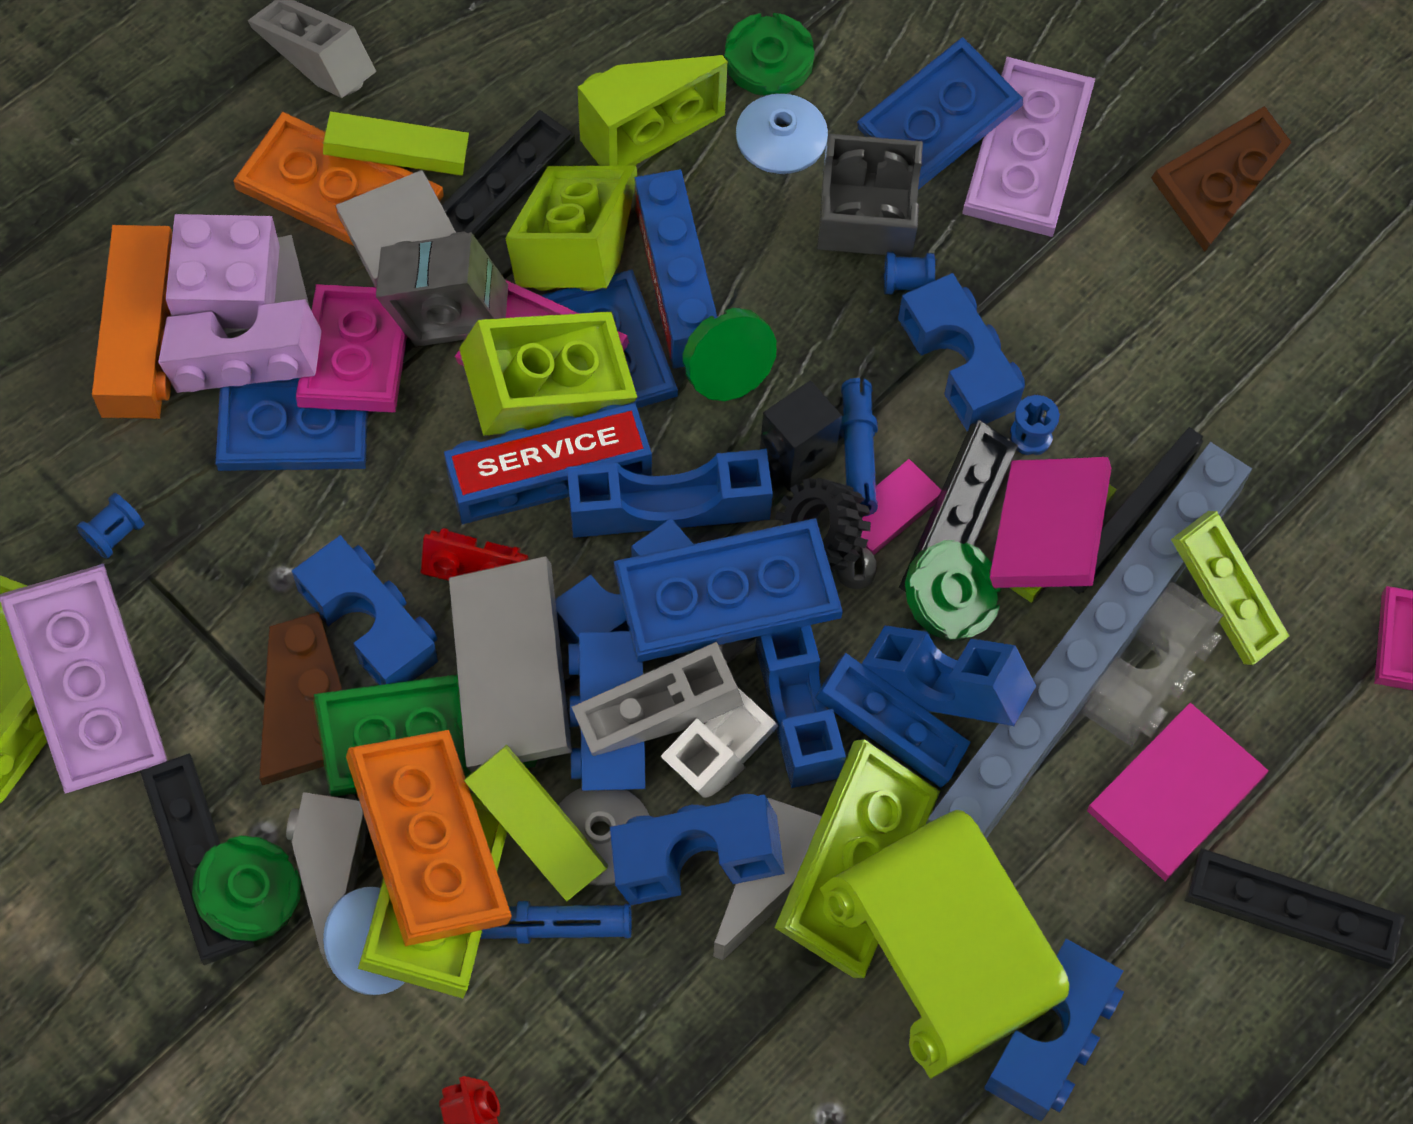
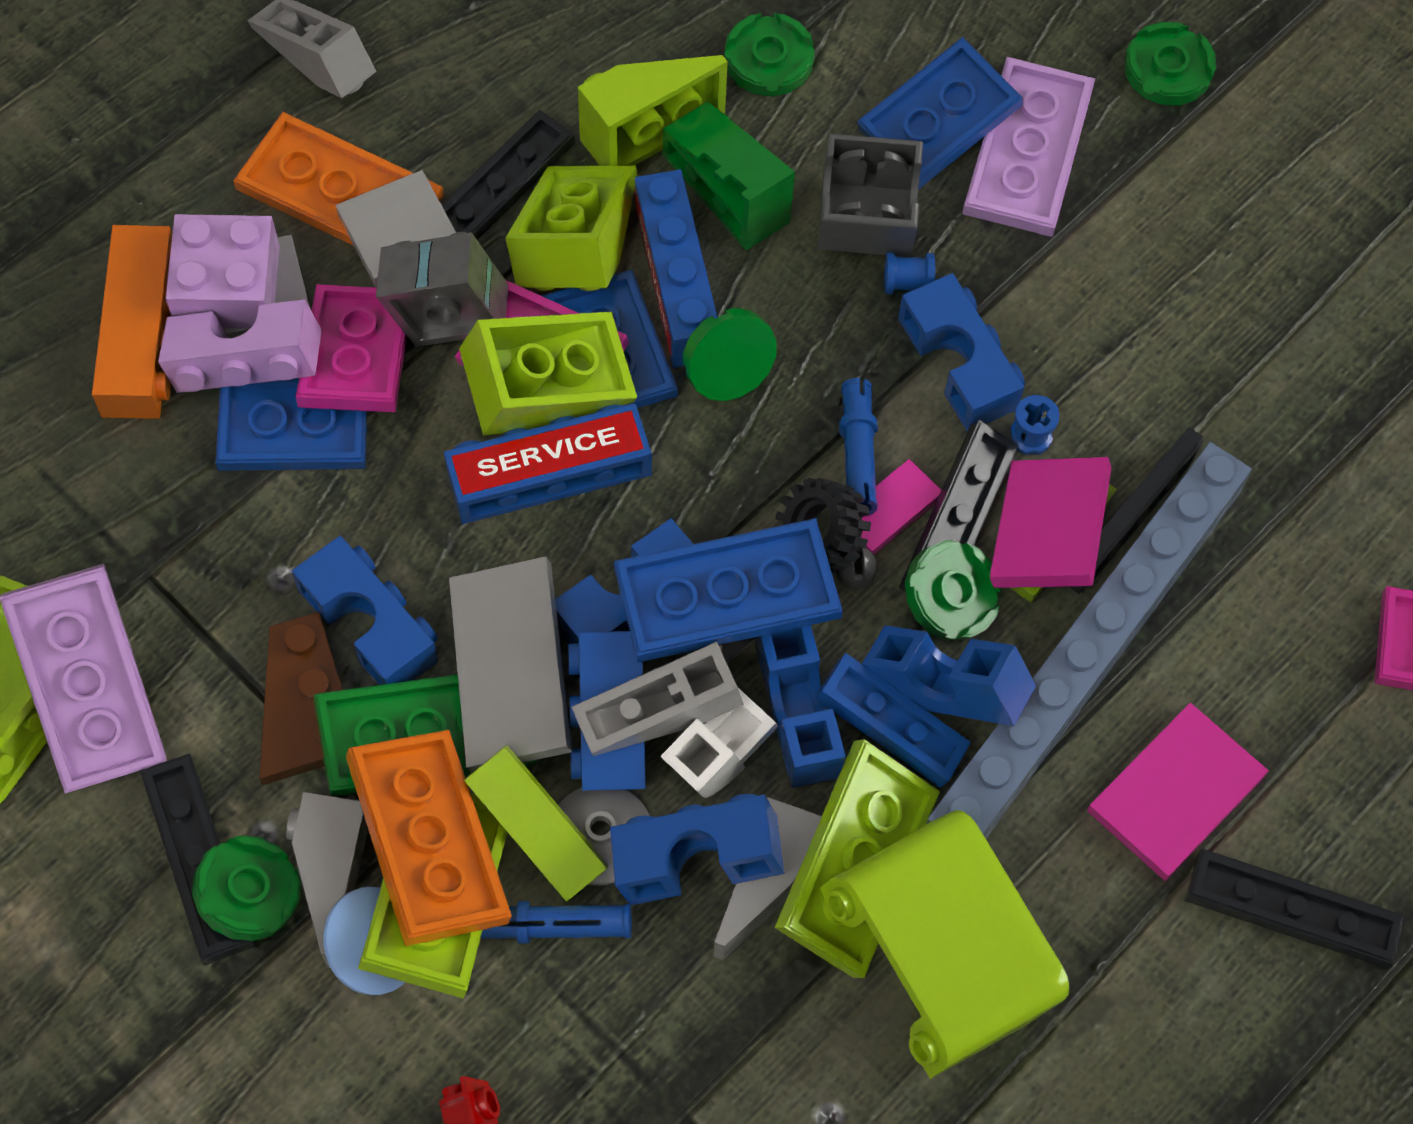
blue bush [76,493,145,559] -> none
lime tile [323,111,469,176] -> none
red hinge [421,528,528,581] -> none
blue arch [567,449,773,538] -> none
light blue dish [736,94,828,174] -> none
black brick [760,380,842,492] -> none
blue arch [984,939,1124,1122] -> none
clear arch [1081,581,1223,747] -> none
reddish brown wing [1151,106,1292,252] -> none
lime tile [1171,511,1289,665] -> none
none -> green wedge [662,101,795,251]
none -> green tile [1124,22,1216,105]

